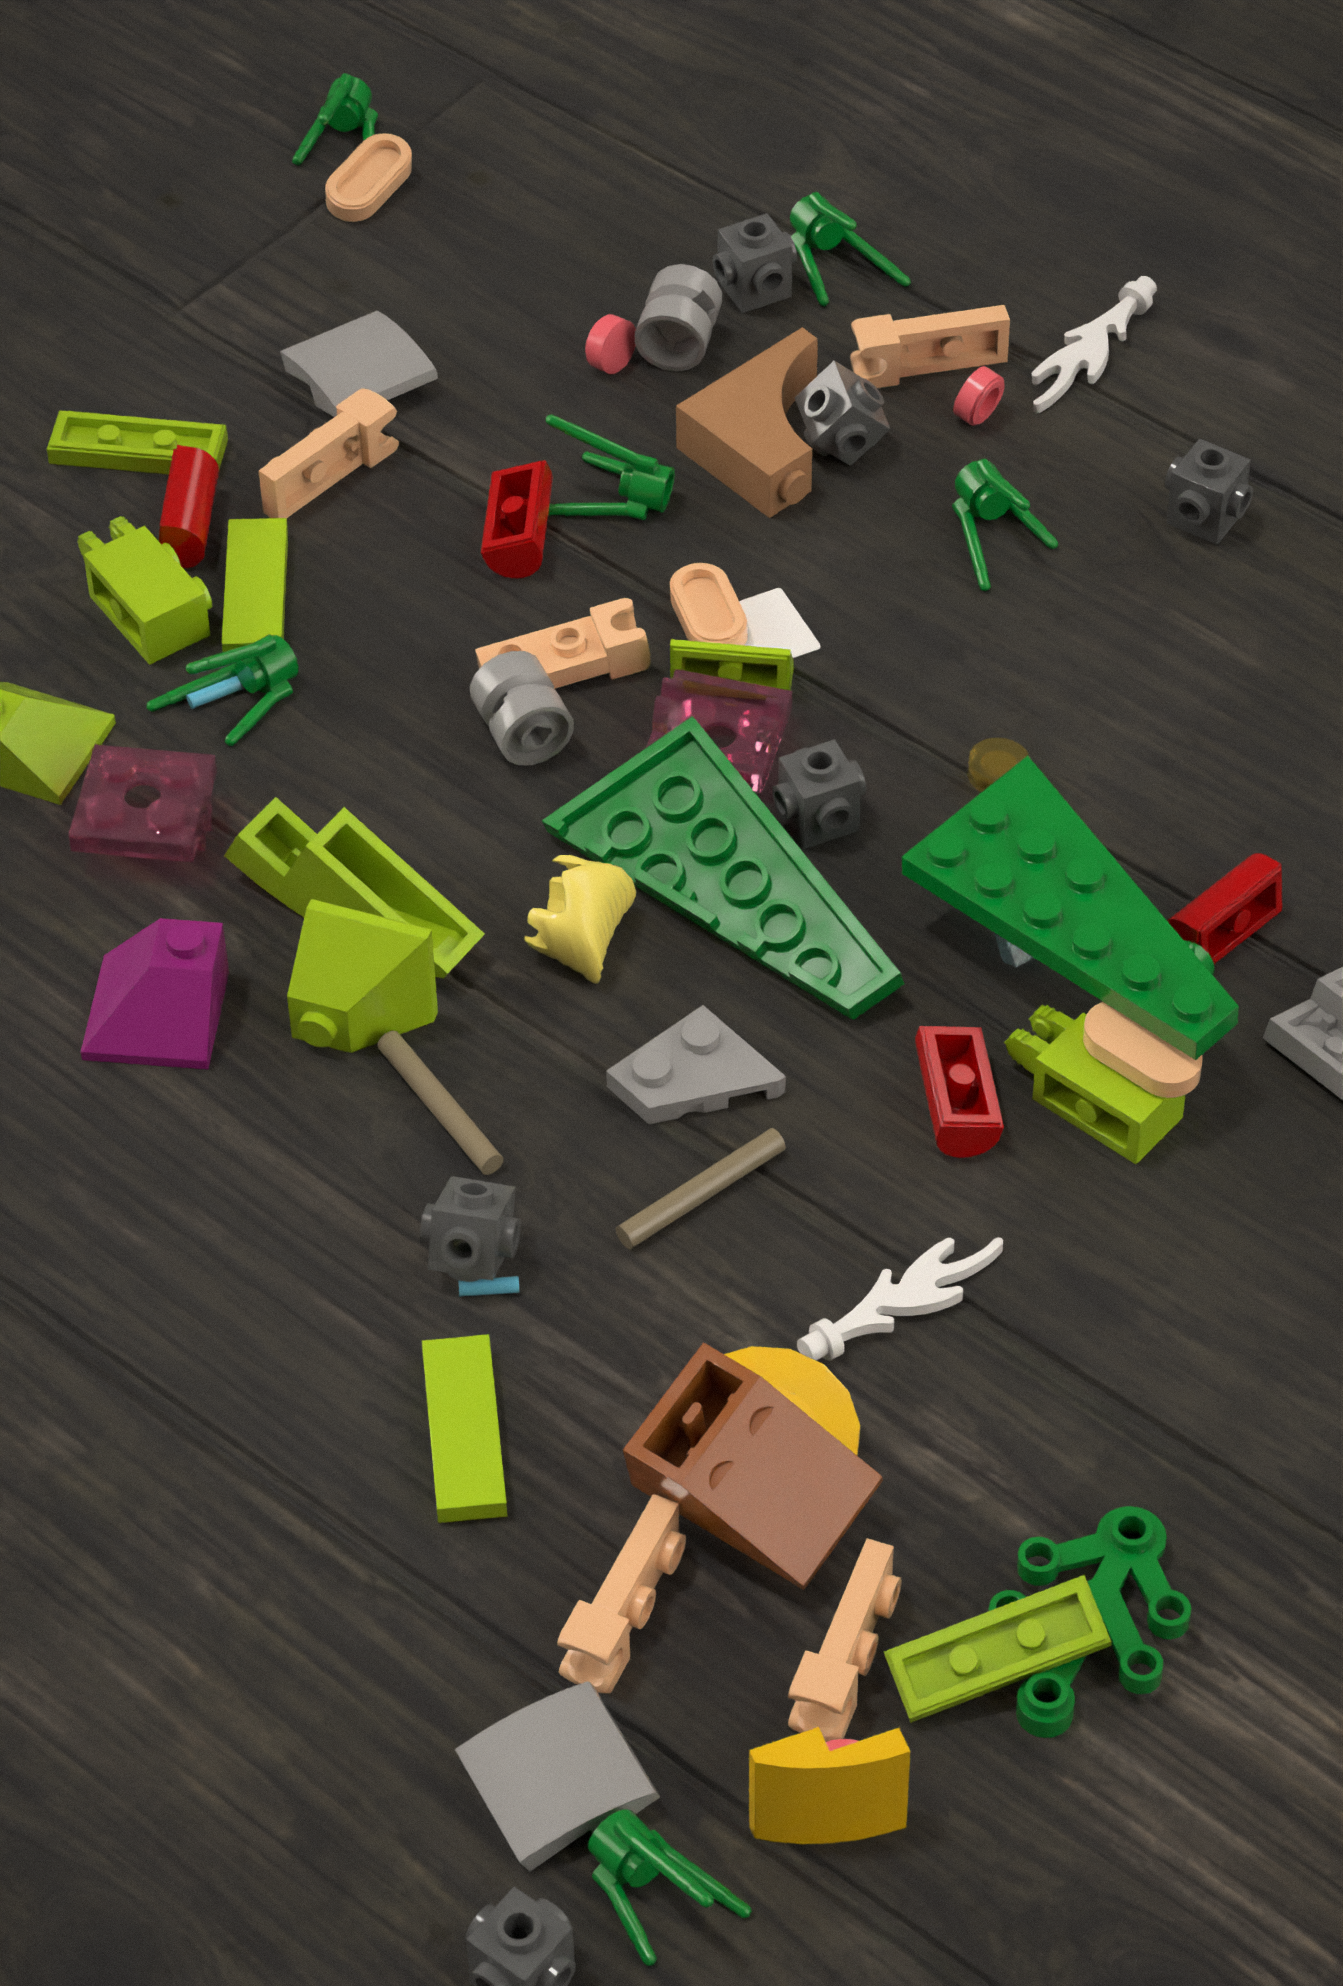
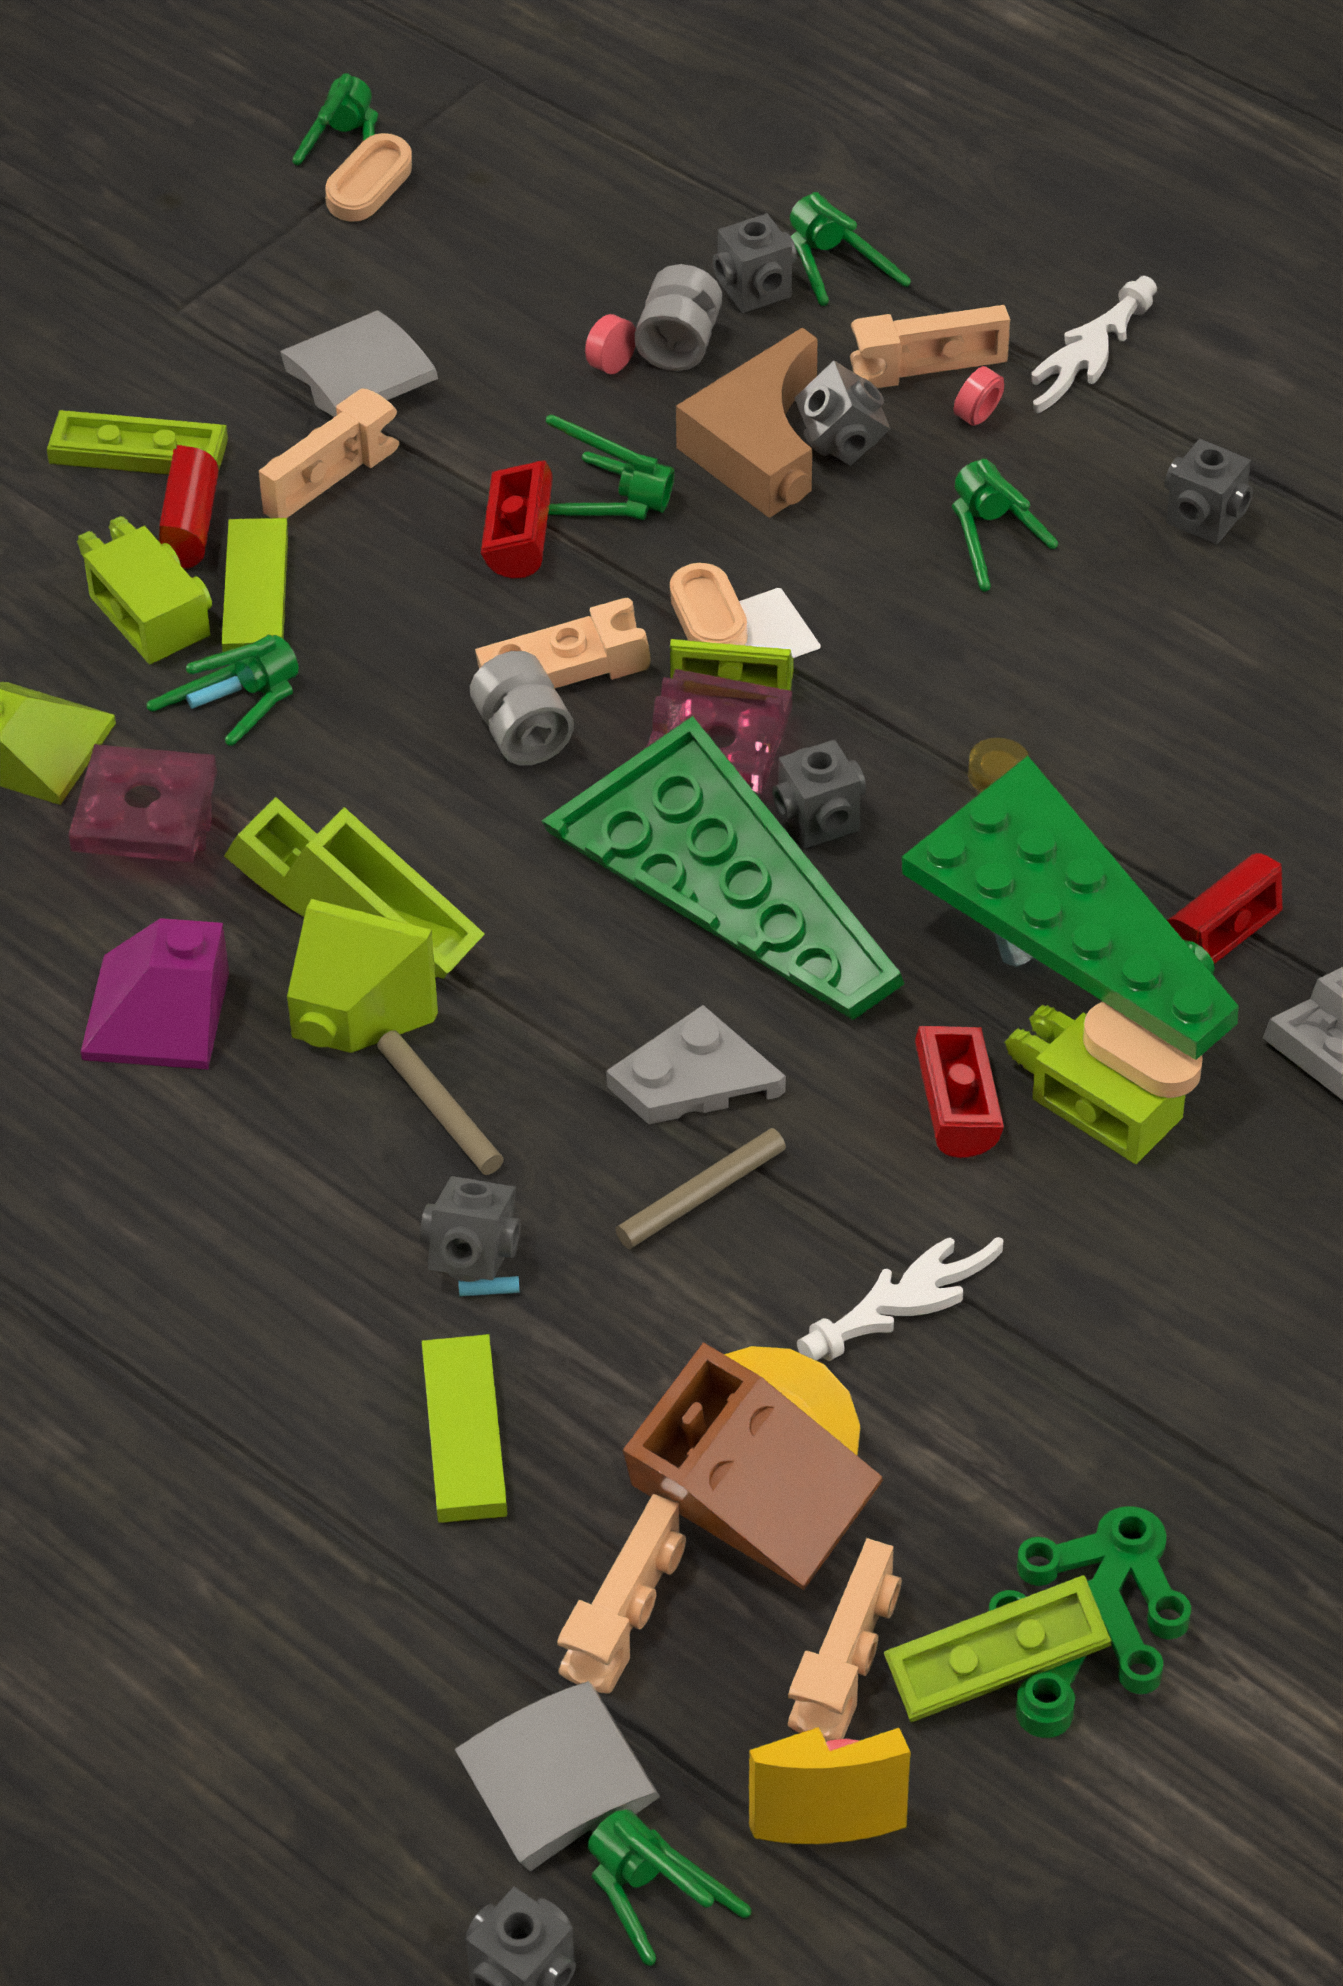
light yellow hair [525,855,636,984] -> none

